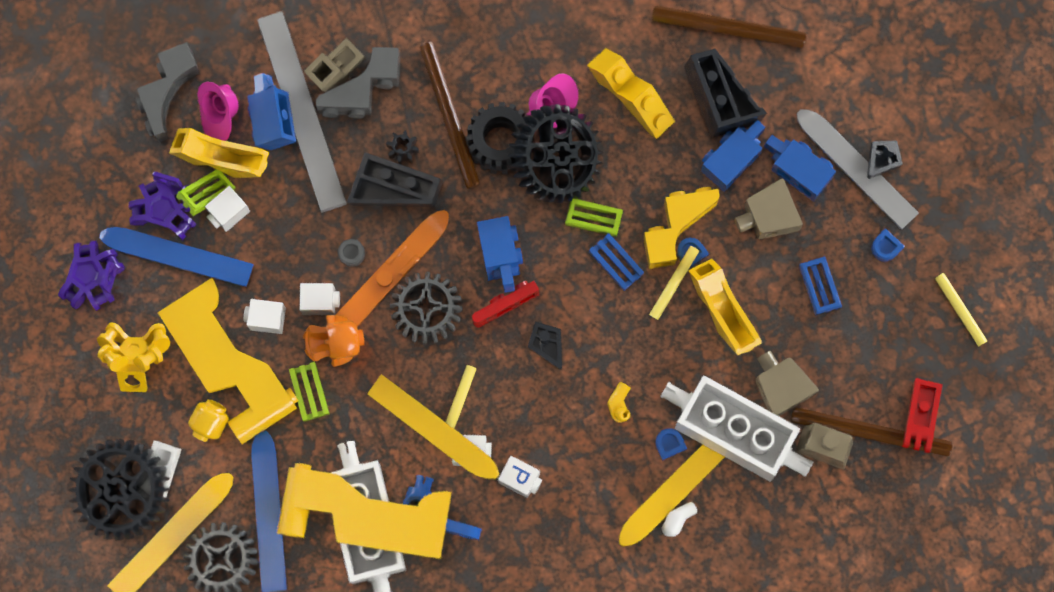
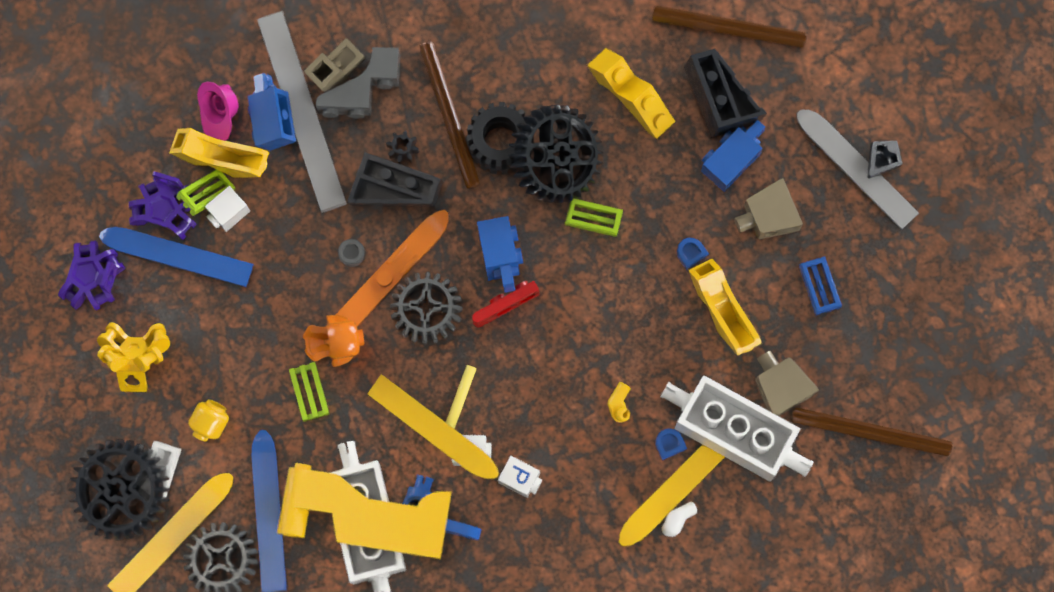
dark grey arch [136,42,200,143] -> none
yellow door [158,278,299,444] -> none
white brick [244,299,286,334] -> none
white brick [300,283,340,315] -> none
dark pink piece [527,74,578,128] -> none
black piece [527,321,562,370] -> none
blue tile [589,233,644,291] -> none
yellow arch [644,187,720,269] -> none
light yellow bar [649,246,699,320] -> none
blue hinge [764,135,836,202] -> none
dark tan torso [795,423,853,470] -> none
blue tile [871,228,905,262] -> none
red hinge [902,378,943,454] -> none
light yellow bar [935,273,987,347] -> none

